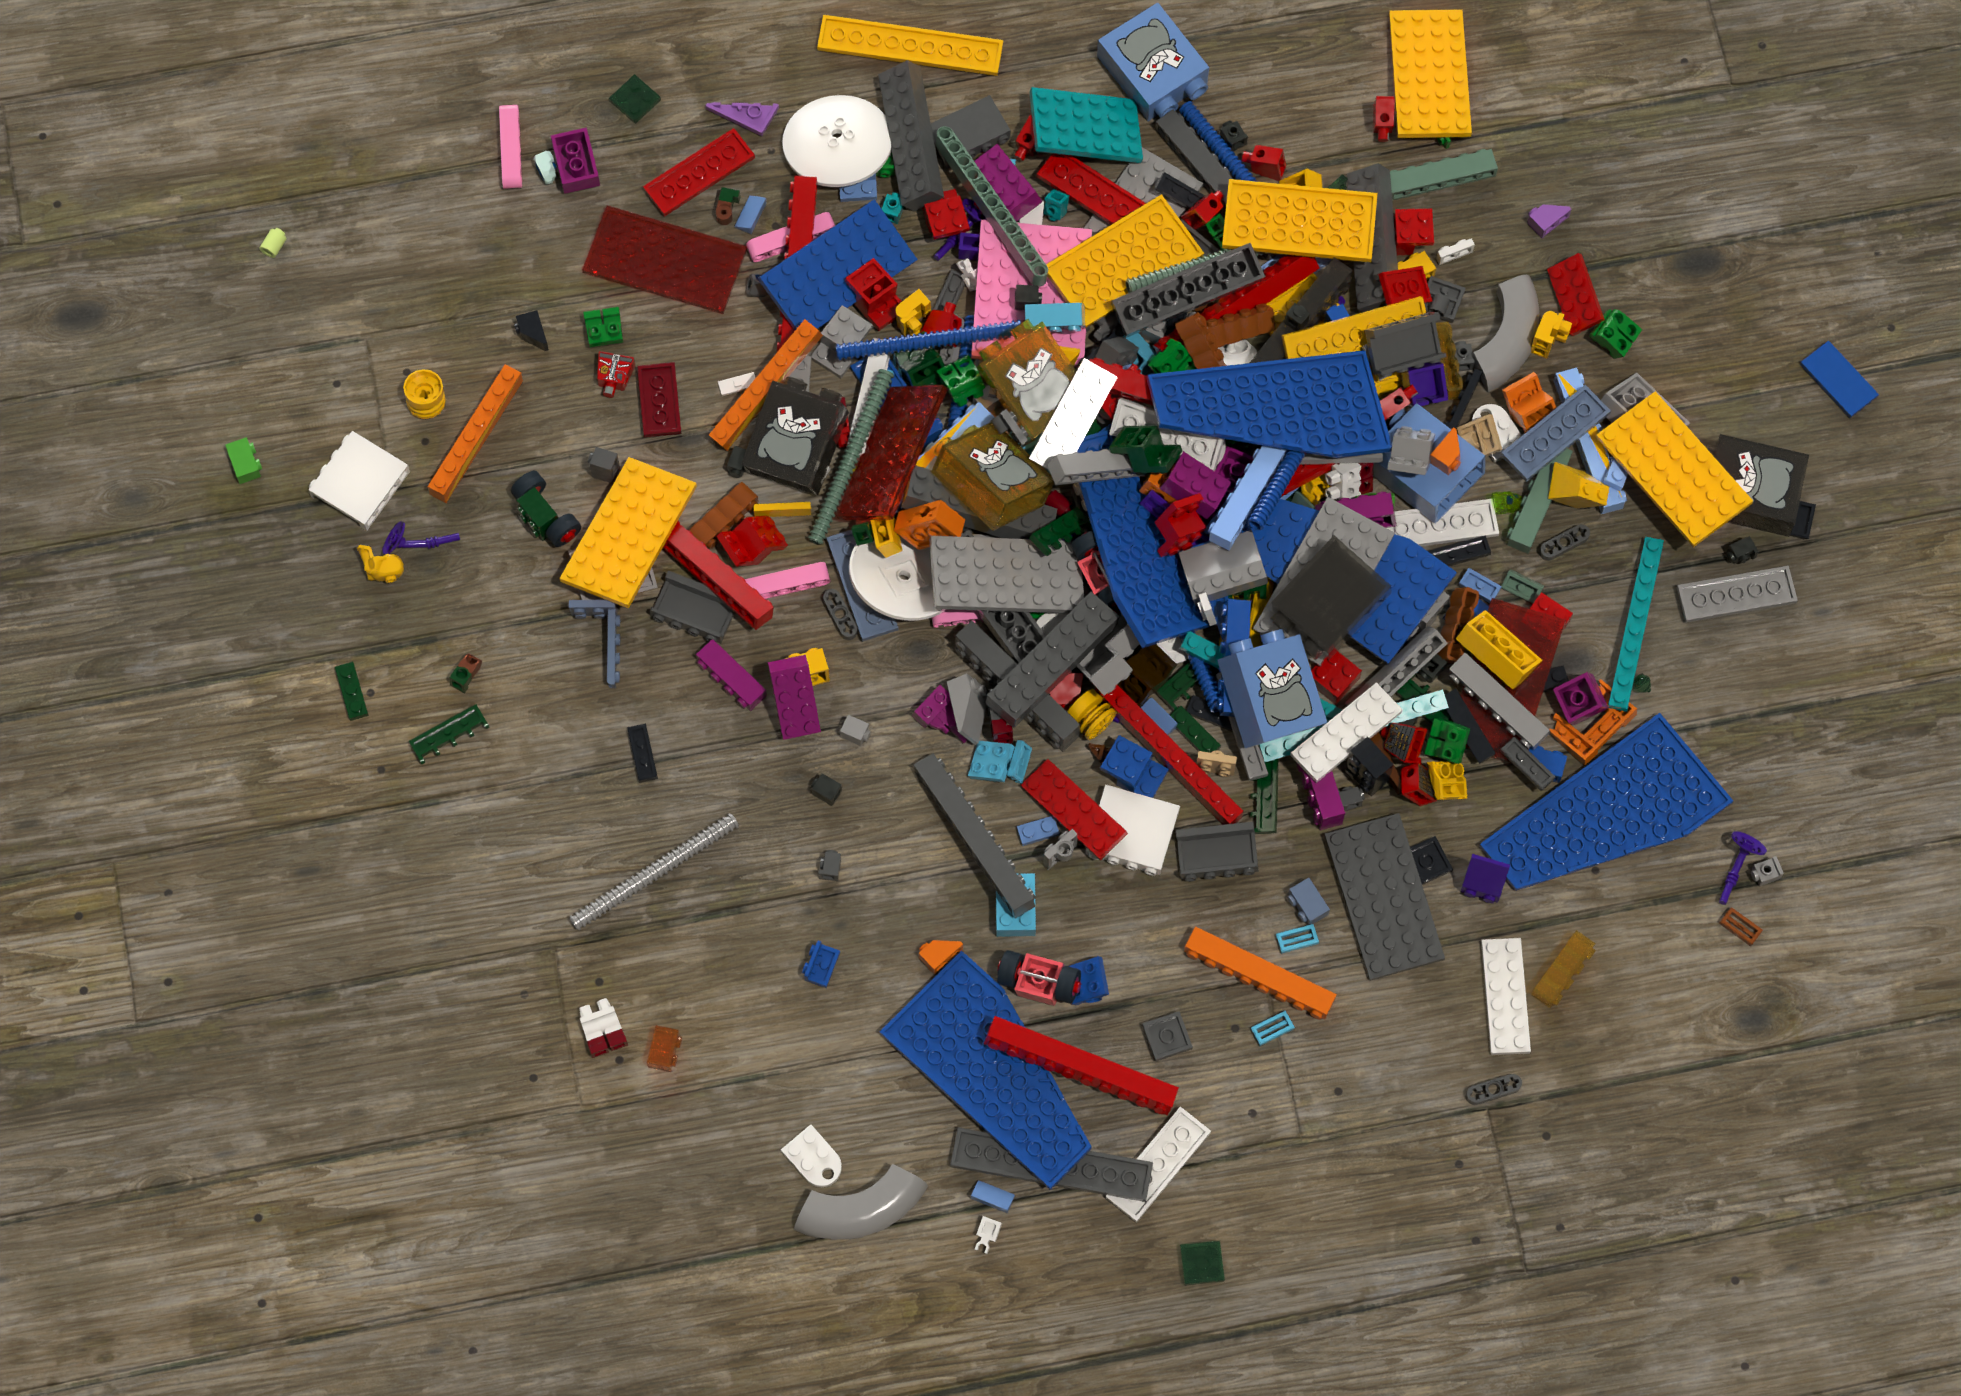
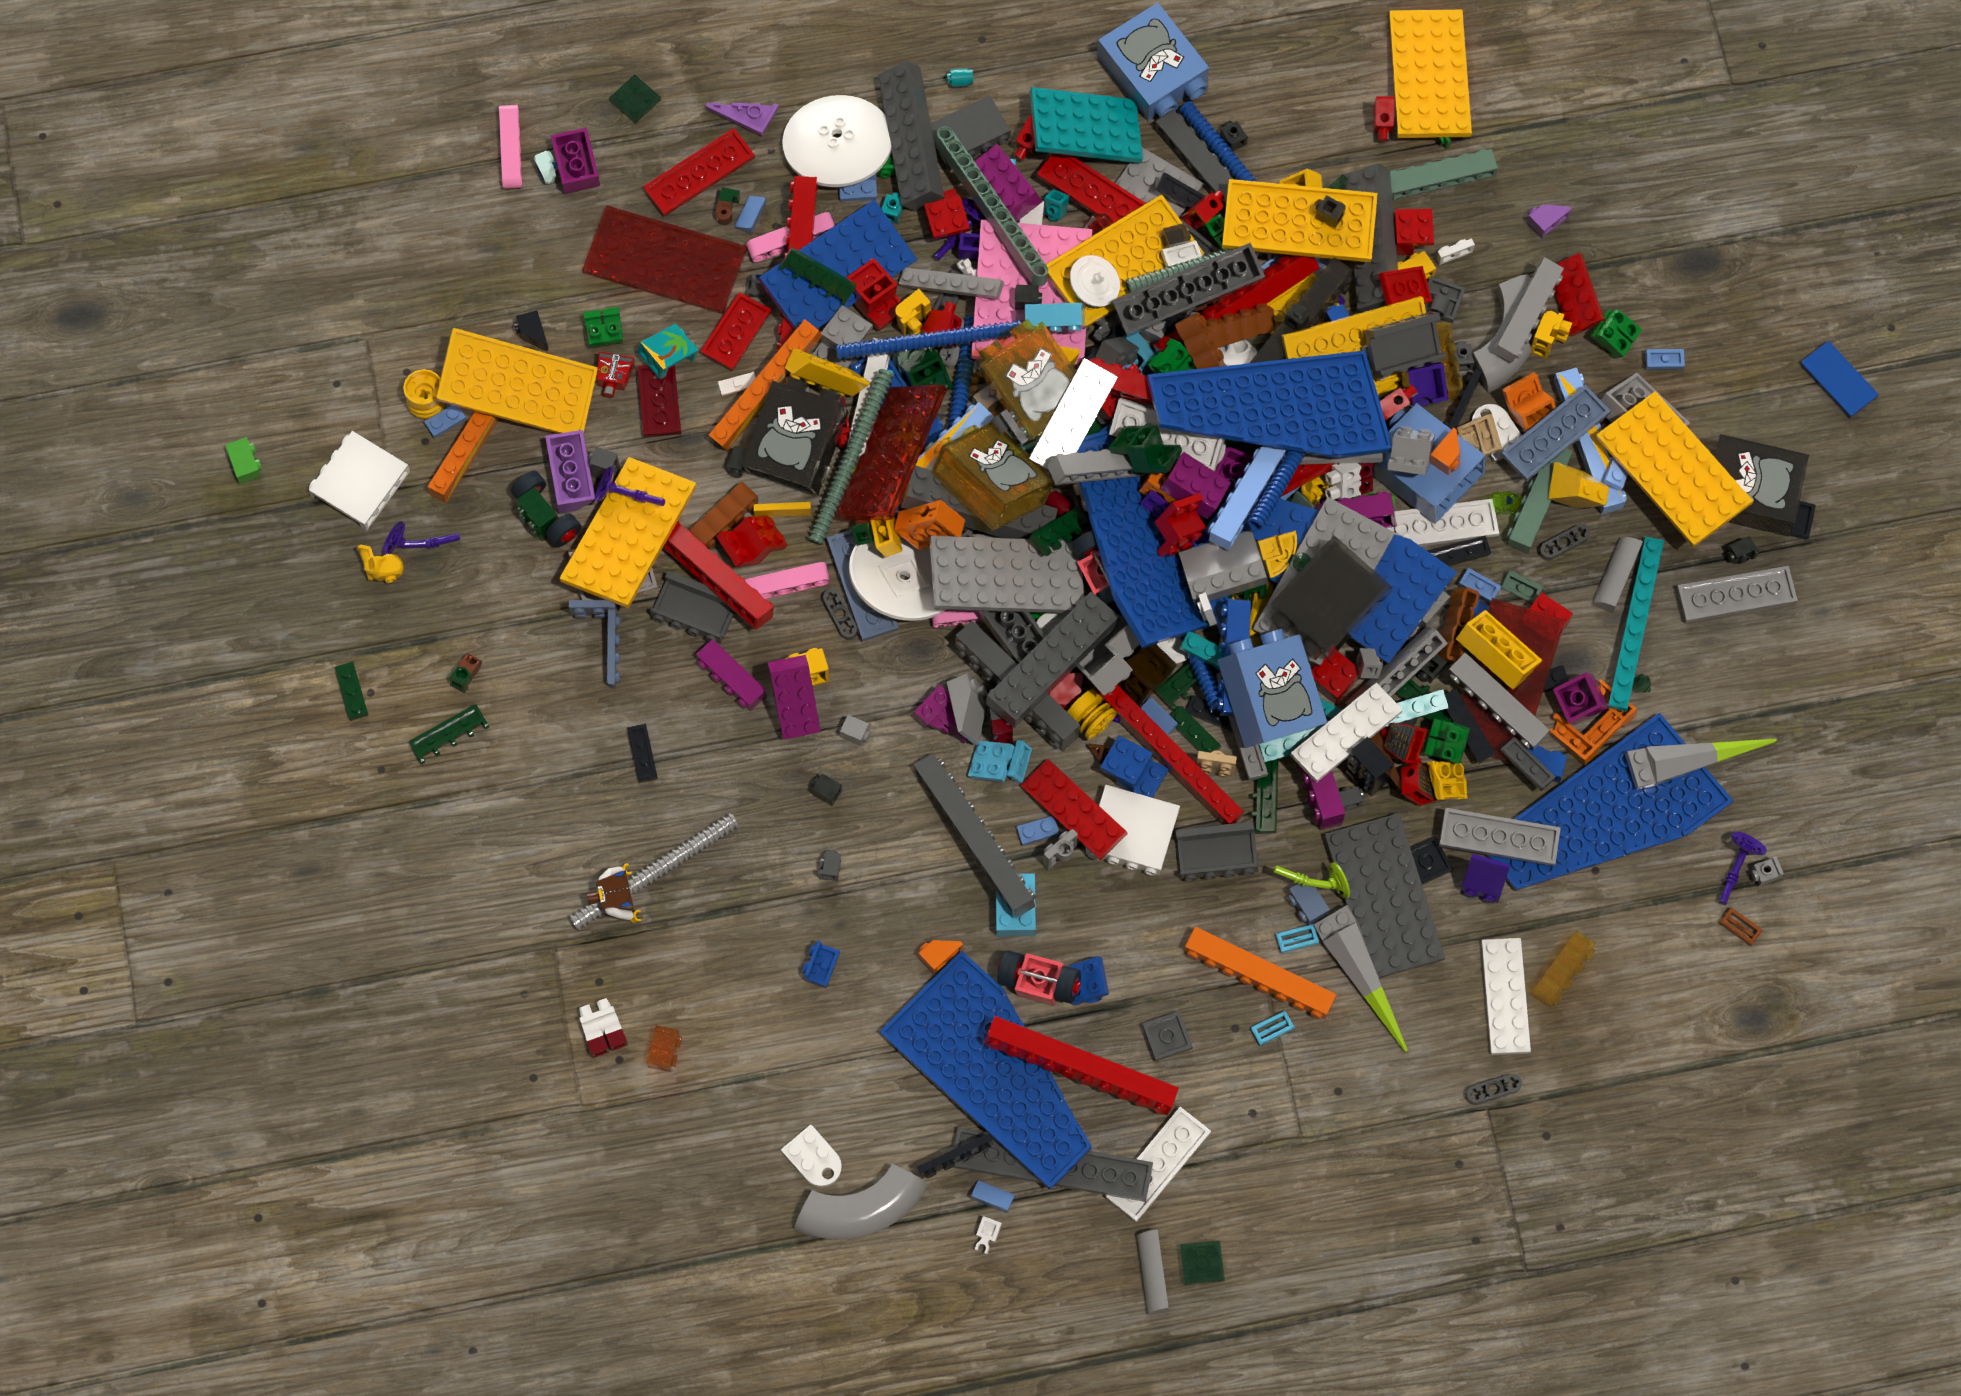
yellowish green brick [259,228,287,258] -> none
yellow plate [817,15,1003,76] -> none
green hips [937,355,985,407] -> none
red torso [1242,145,1286,181] -> none
none -> medium blue plate [424,405,467,439]
none -> yellow plate [436,328,598,434]
none -> medium lavender slope [545,430,595,513]
none -> torso [586,863,642,923]
none -> dark purple dish [595,466,665,506]
none -> teal panel [637,323,698,379]
none -> red plate [700,292,771,371]
none -> dark green hinge [779,247,857,306]
none -> yellow slope [785,348,870,397]
none -> light grey plate [899,268,1004,300]
none -> black plate [917,1133,993,1179]
none -> teal brick [947,68,973,87]
none -> white piece [1070,255,1120,307]
none -> clear red bracket [1088,213,1113,236]
none -> light grey brick [1137,1229,1169,1315]
none -> clear smoke brick [1159,223,1191,249]
none -> white plate [1161,241,1202,268]
none -> yellow brick [1256,531,1297,578]
none -> lime dish [1273,862,1350,899]
none -> clear green plate [1292,553,1312,572]
none -> light grey plate [1314,905,1408,1052]
none -> pearl dark grey brick [1315,195,1346,228]
none -> light grey brick [1356,648,1383,679]
none -> light grey plate [1439,808,1561,866]
none -> light grey brick [1492,257,1564,363]
none -> light grey brick [1592,537,1643,613]
none -> light grey plate [1625,739,1777,790]
none -> medium blue plate [1645,349,1685,370]

